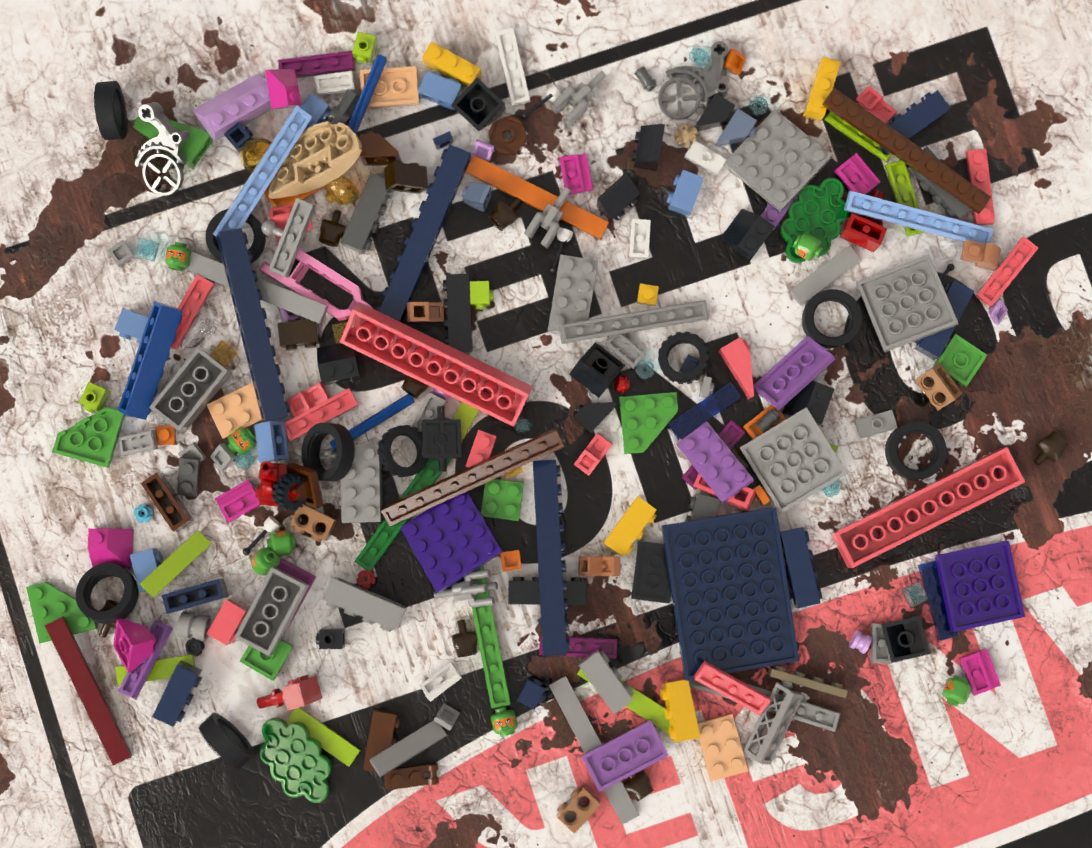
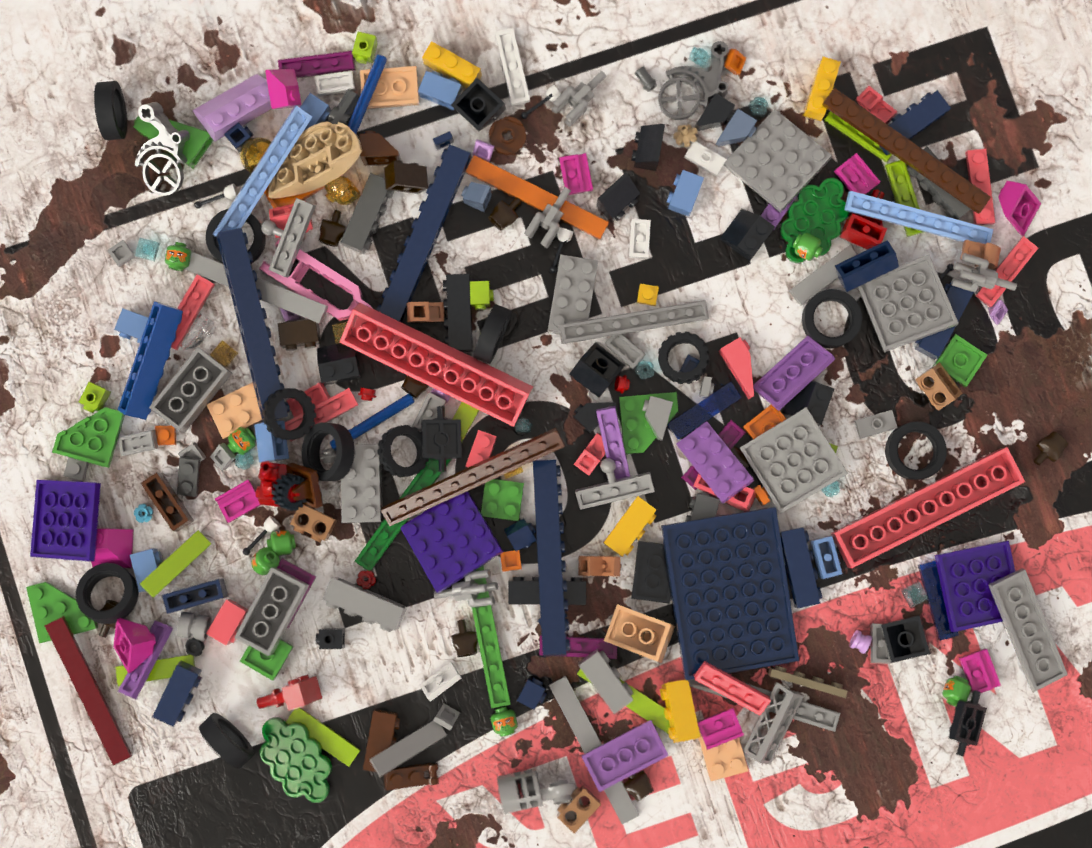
dark grey pin [756,408,781,433] -> none
none -> dark purple plate [30,480,101,562]
none -> light grey plate [63,457,89,481]
none -> hinge [194,183,239,209]
none -> black tyre [262,388,316,440]
none -> red plate [358,388,377,401]
none -> black tyre [473,304,512,364]
none -> light grey cylinder [497,769,575,814]
none -> dark blue brick [504,518,536,551]
none -> light grey plate [575,458,655,510]
none -> medium lavender plate [596,406,631,480]
none -> light nougat slope [604,604,675,663]
none -> light grey slope [642,396,673,441]
none -> dark pink plate [697,708,744,750]
none -> medium blue brick [810,536,842,579]
none -> dark blue brick [835,240,899,292]
none -> black plate [948,690,987,757]
none -> light grey plant [951,253,1017,292]
none -> light grey plate [989,568,1068,691]
none -> dark pink slope [998,181,1041,236]

